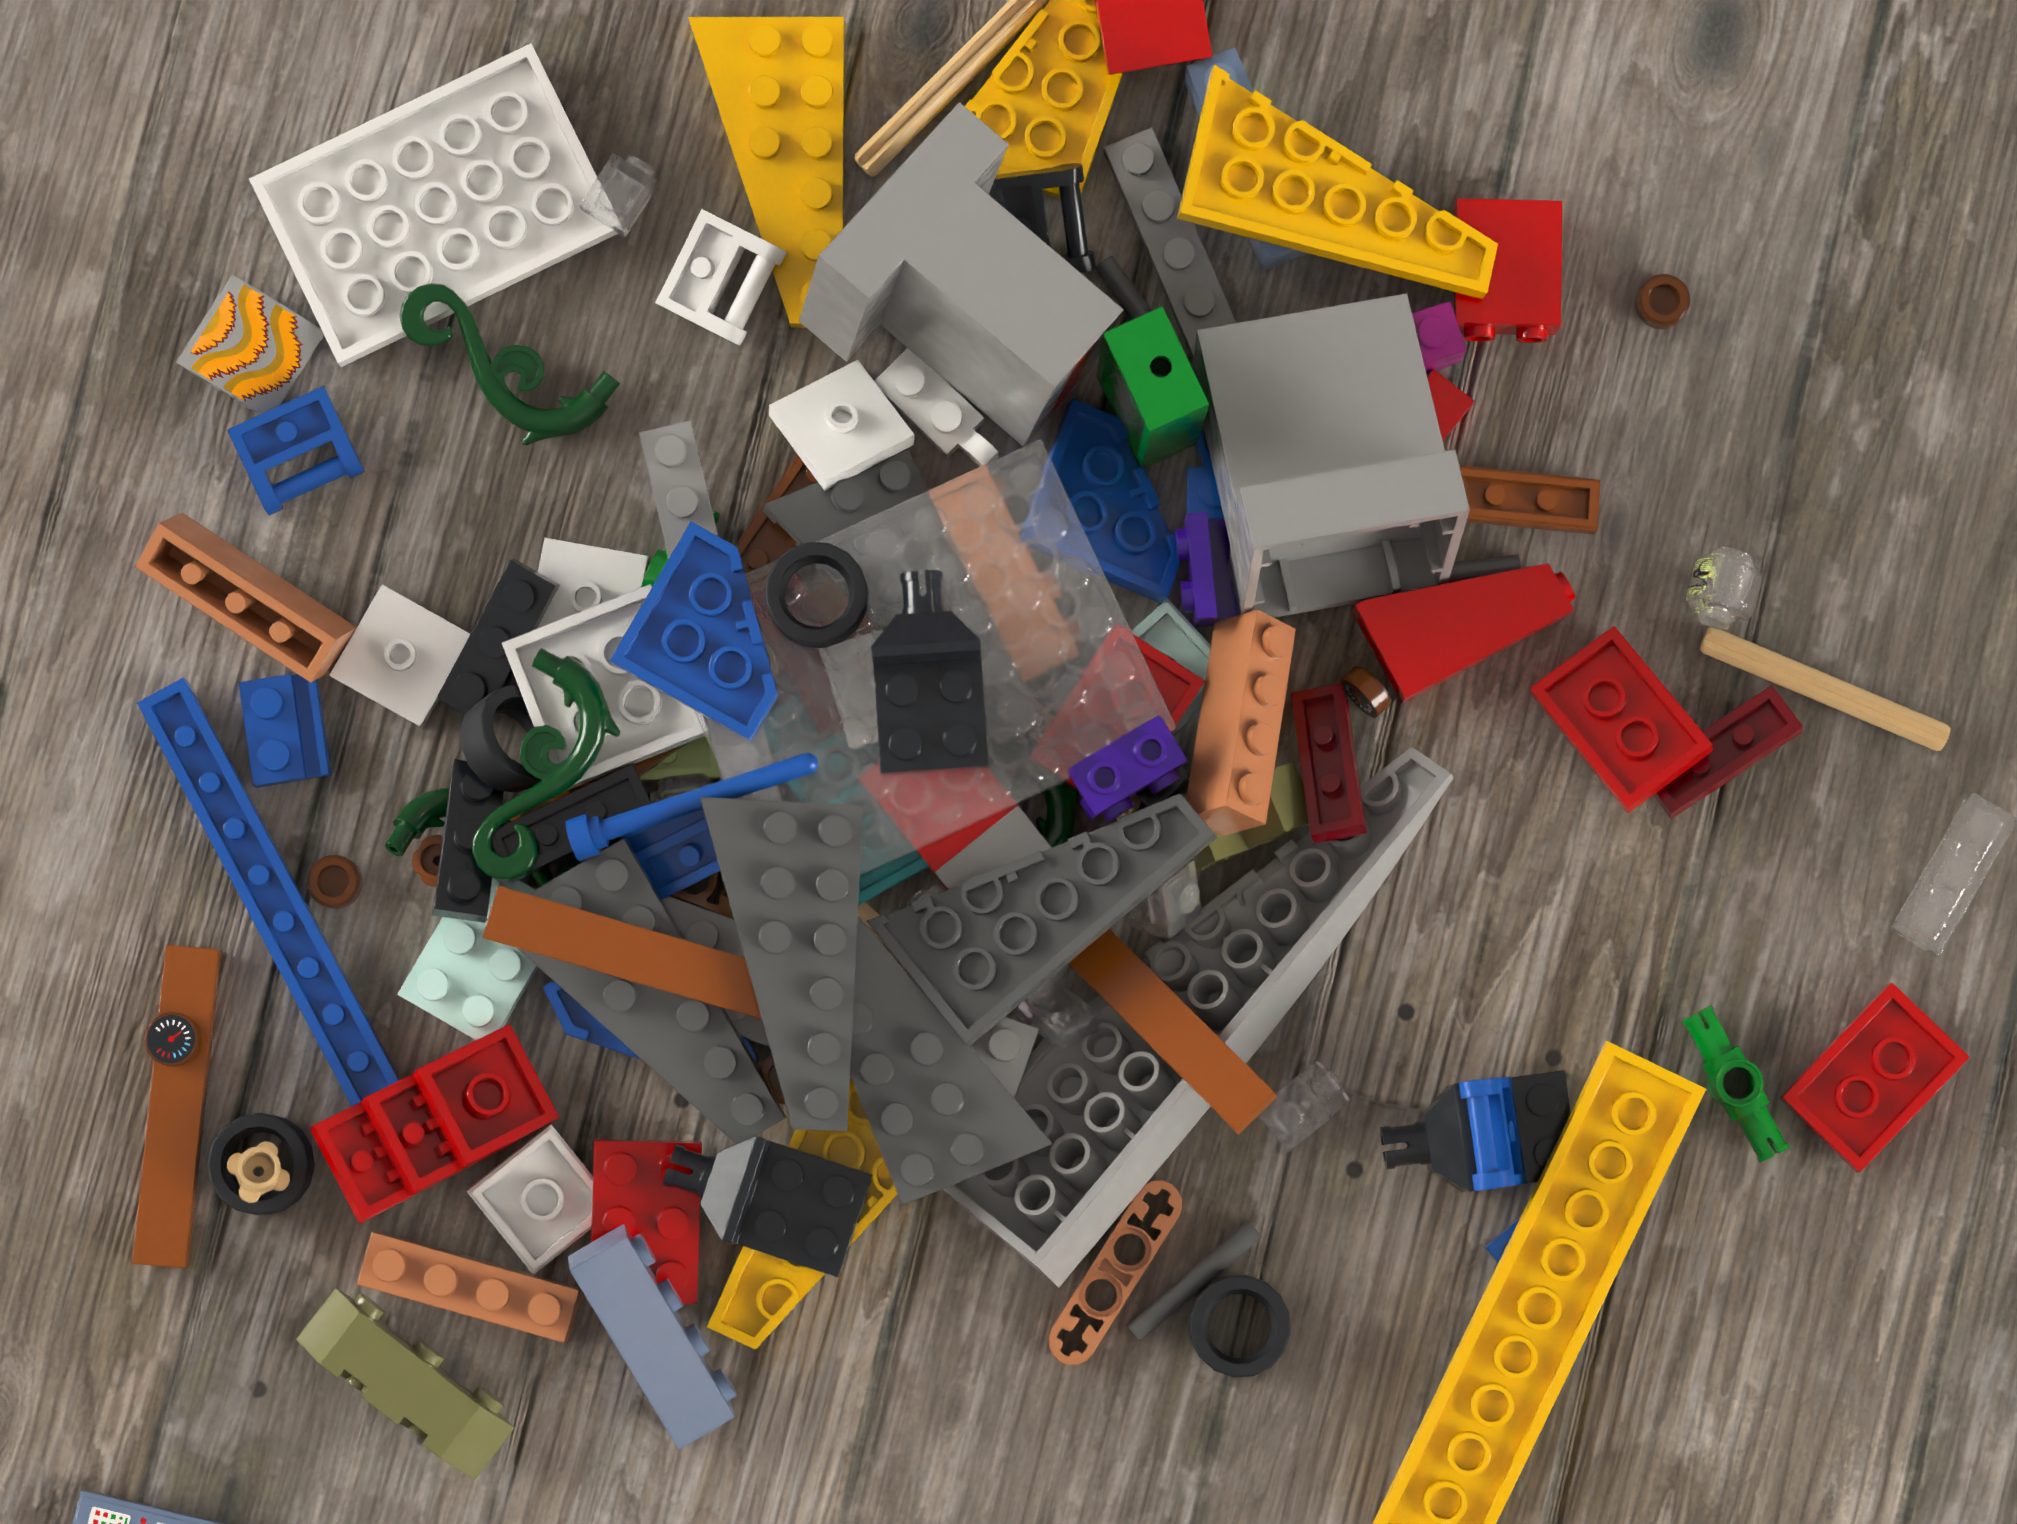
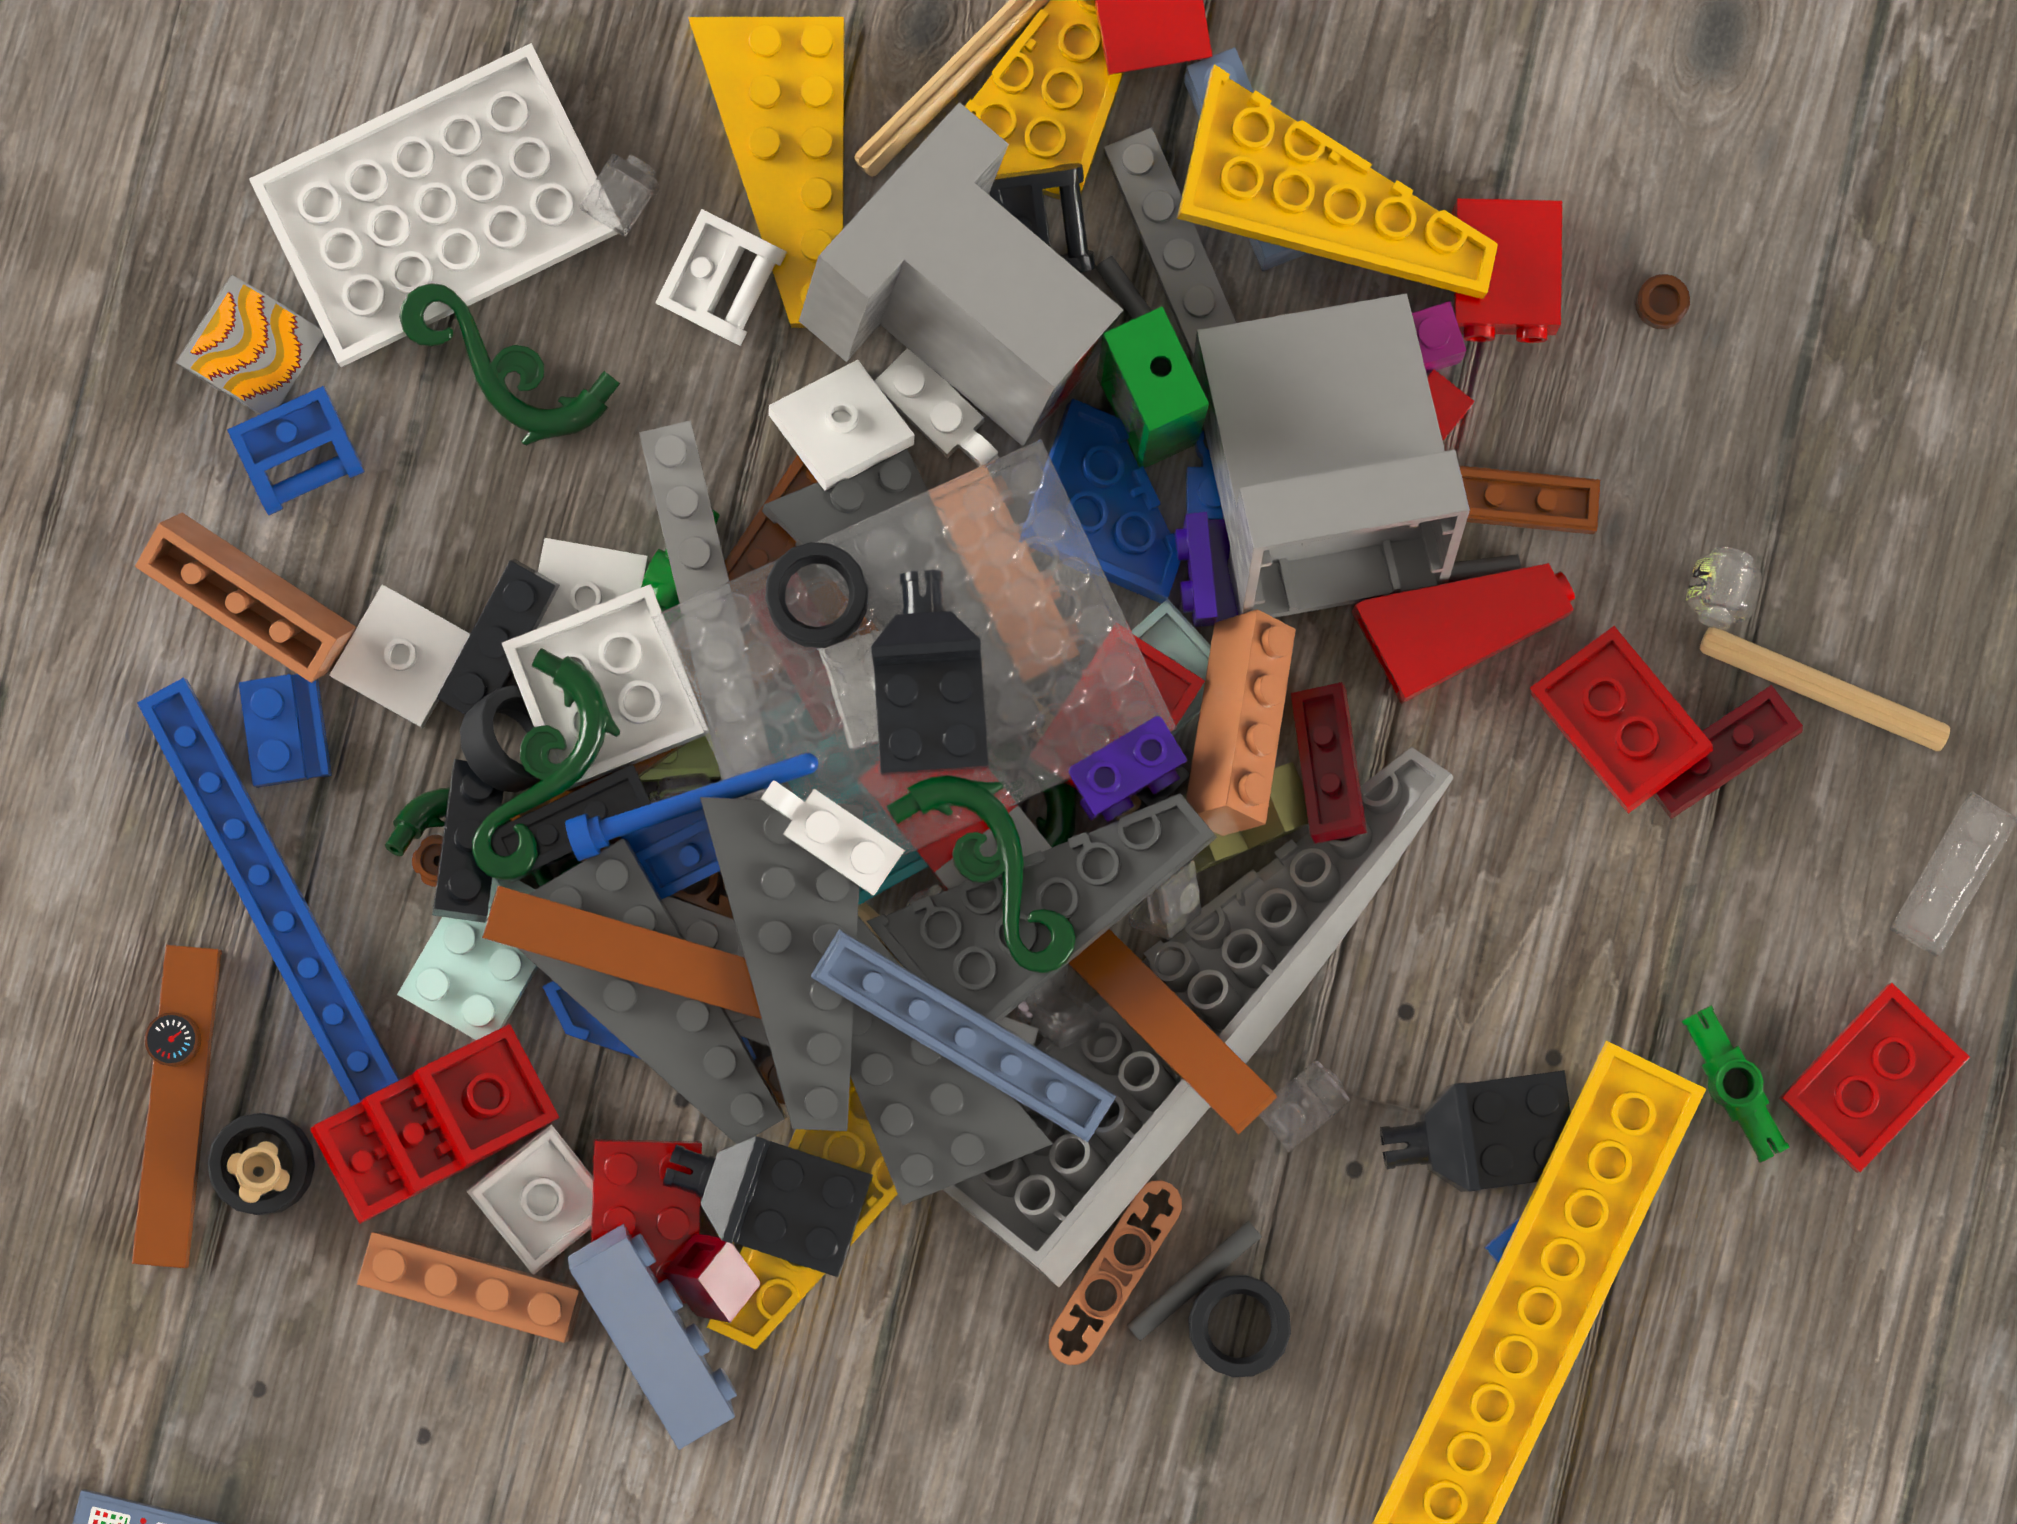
olive brick [296,1288,515,1479] -> none
reddish brown tile [307,855,363,909] -> none
blue plate [609,521,778,743] -> none
reddish brown tile [1340,666,1390,718] -> none
blue plate [1459,1077,1527,1191] -> none
none -> dark red panel [663,1233,760,1323]
none -> white plate [761,781,905,896]
none -> sand blue tile [811,929,1116,1142]
none -> dark green plant [886,775,1075,973]

